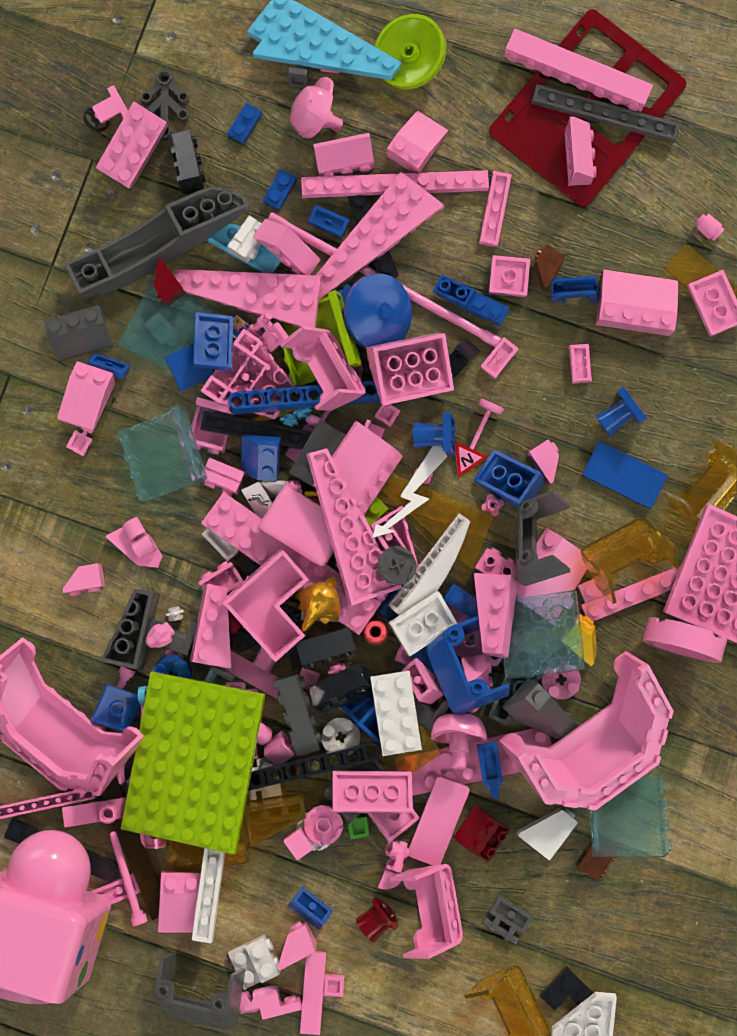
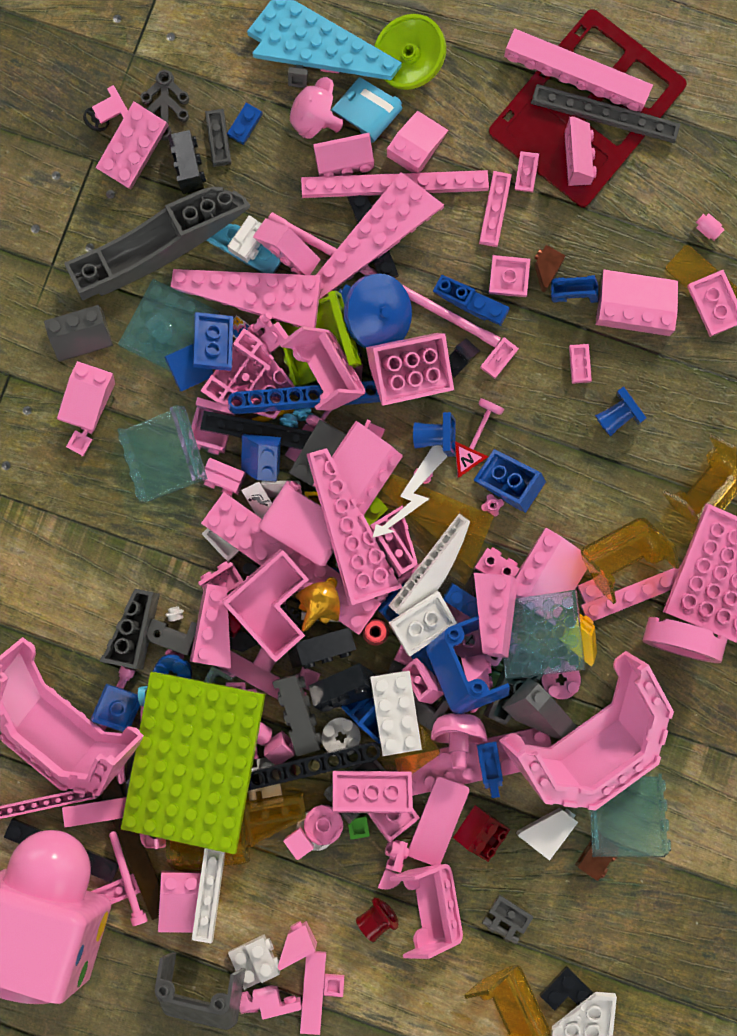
bright pink slope [63,563,105,596] -> none
blue plate [87,353,130,380] -> none
bright pink plate [98,803,118,824] -> none
bright pink panel [106,517,163,568] -> none
bright pink rock [146,622,175,648] -> none
dark red slope [153,259,186,306] -> none
blue plate [262,169,297,211] -> none
blue slope [288,886,333,929] -> none
blue plate [308,205,350,238] -> none
bright pink plate [326,662,346,676] -> none
bright pink plate [374,404,401,427] -> none
dark grey tile [377,546,417,586] -> none
dark grey windscreen [516,490,570,586] -> none
bright pink slope [527,439,559,486] -> none
blue tile [582,441,668,509] -> none
none -> dark grey tile [205,109,232,167]
none -> medium azure door [331,77,403,143]
none -> bright pink plate [515,151,539,193]

